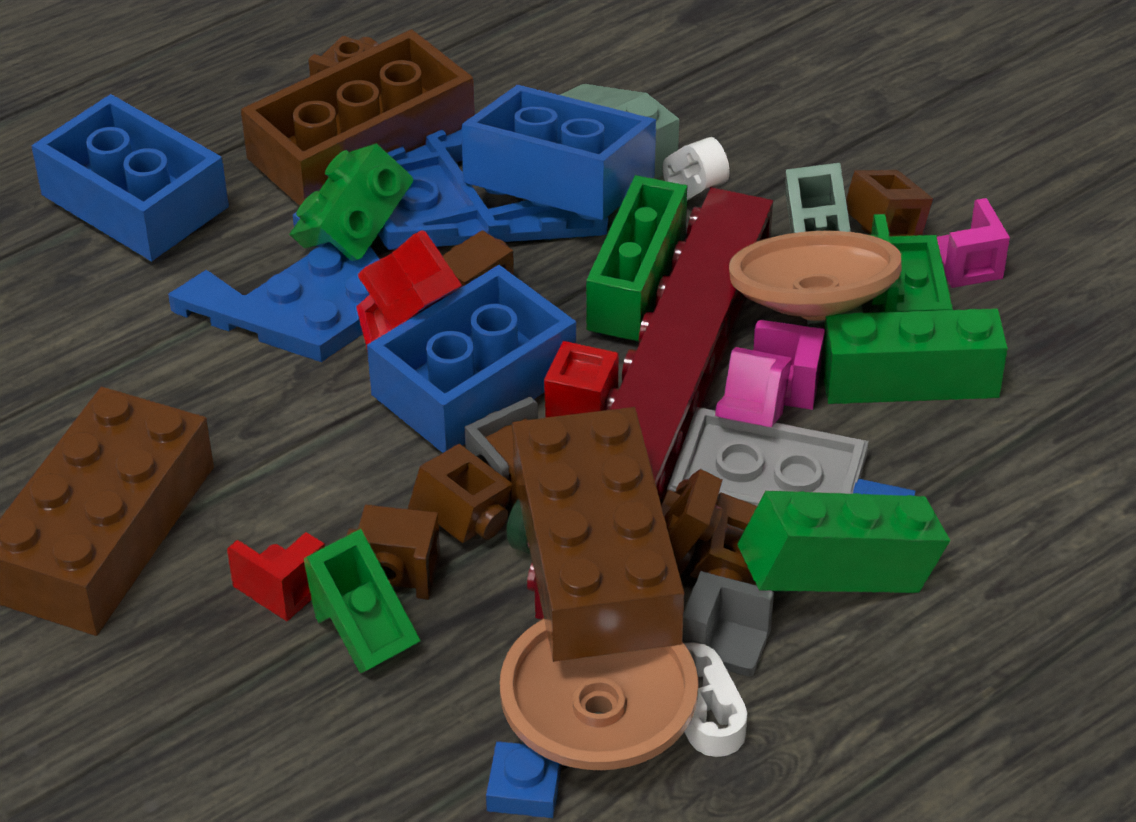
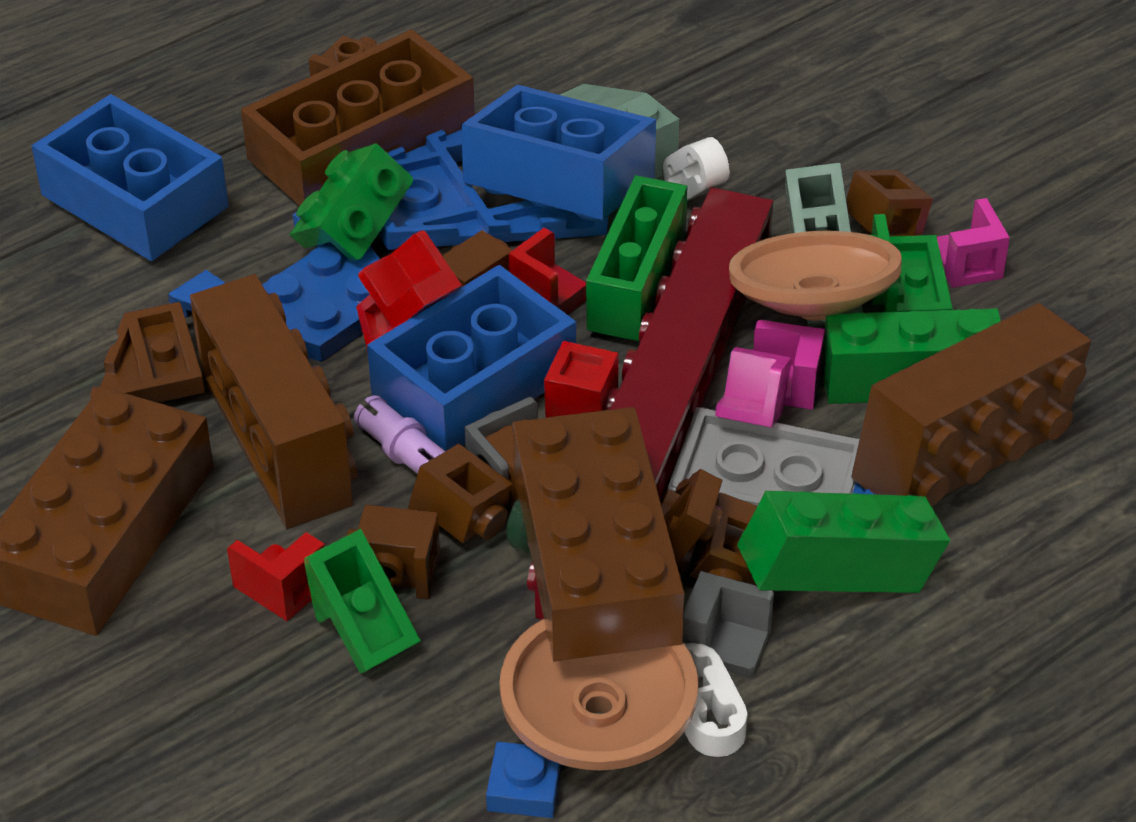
none -> reddish brown wing [90,302,205,403]
none -> reddish brown brick [190,274,358,530]
none -> lavender pin [354,395,445,474]
none -> red panel [509,228,586,315]
none -> reddish brown brick [851,303,1092,506]

